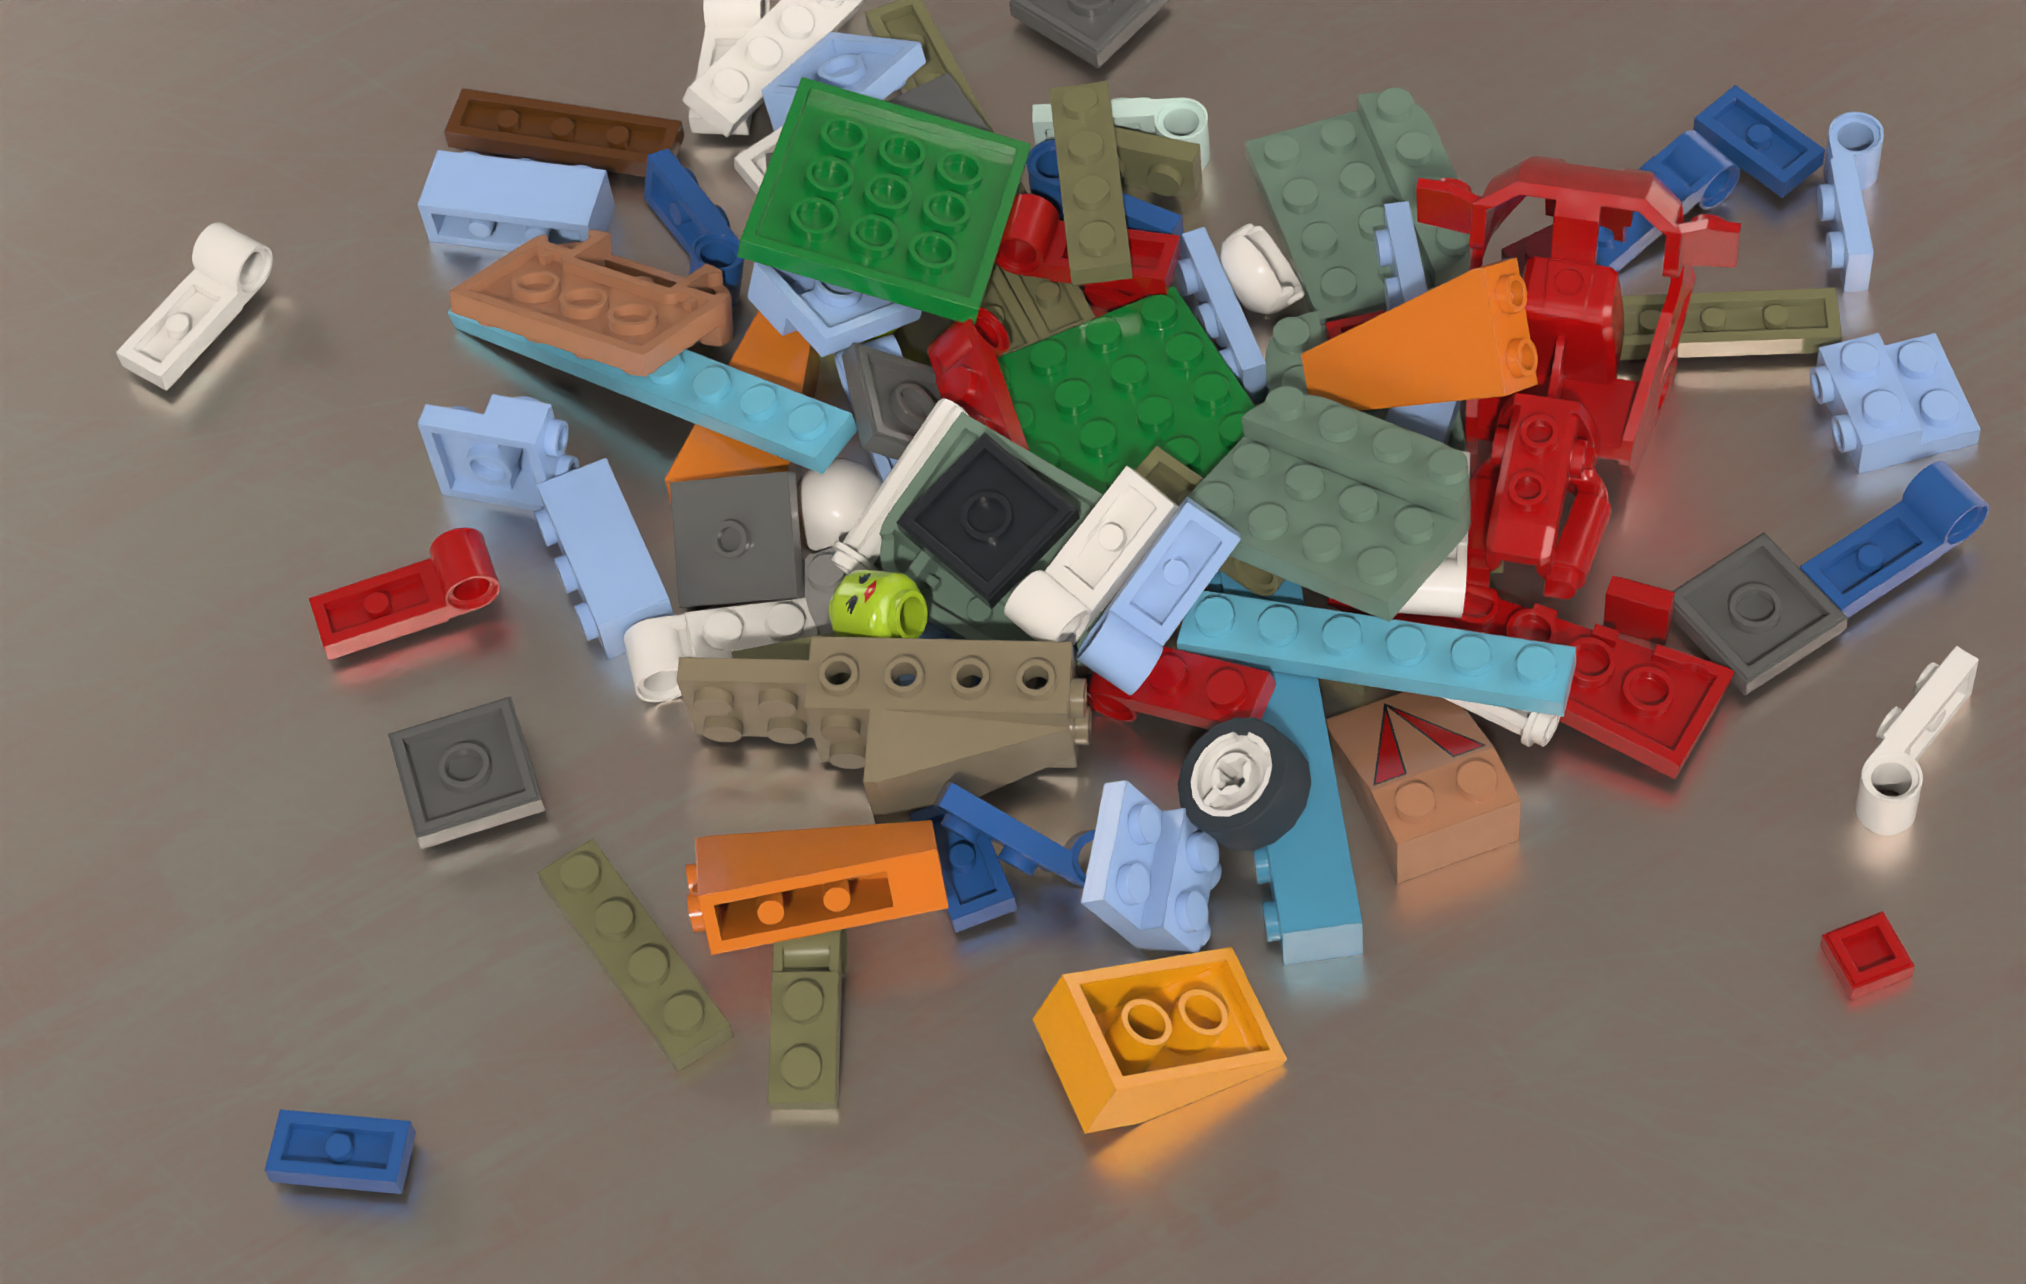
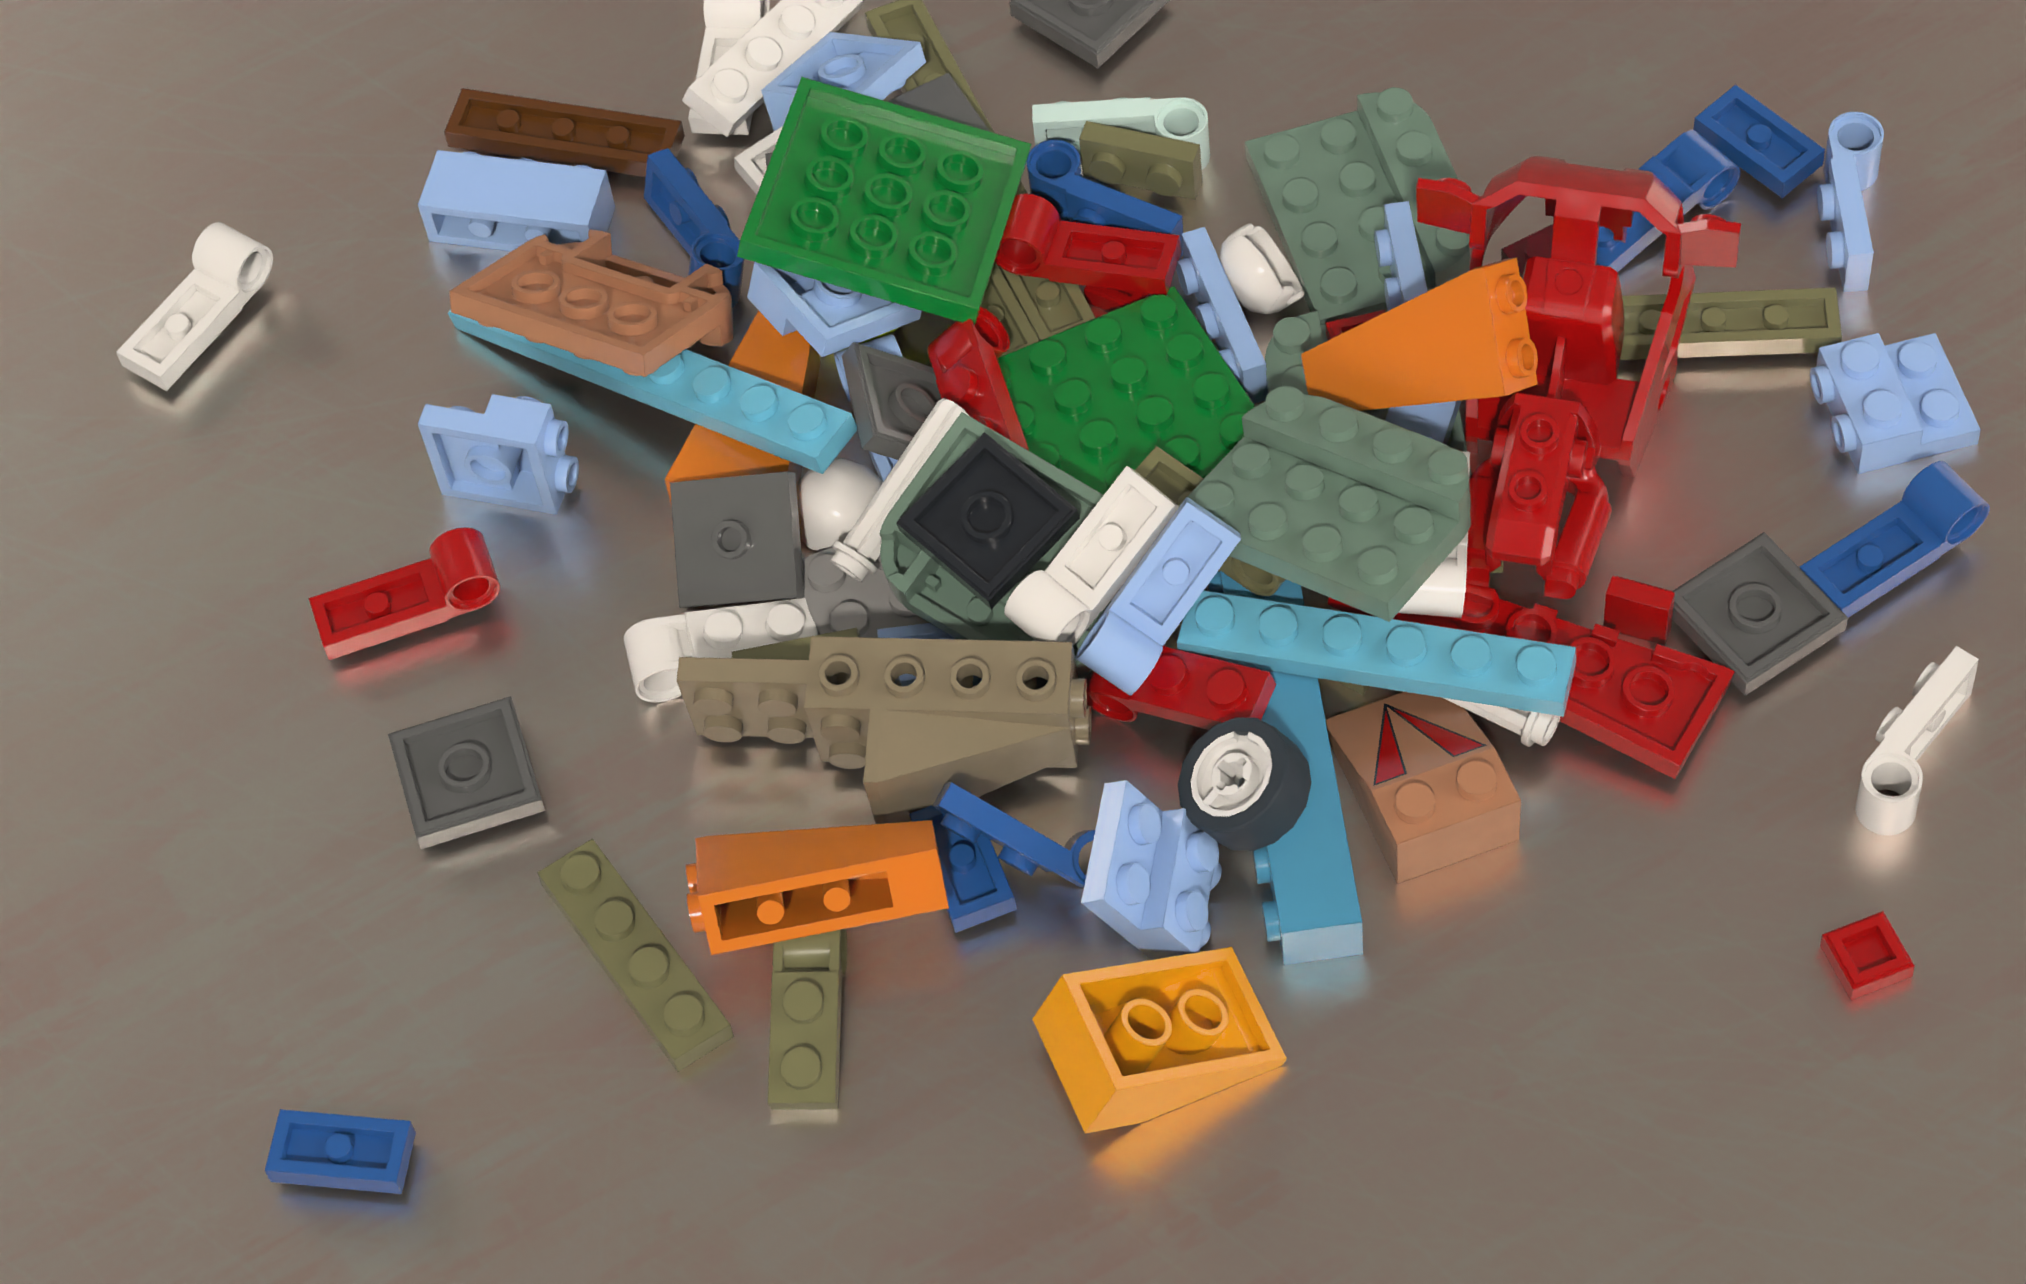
light blue brick [533,458,674,660] -> none
lime head [829,570,928,639] -> none
olive plate [1049,81,1133,286] -> none

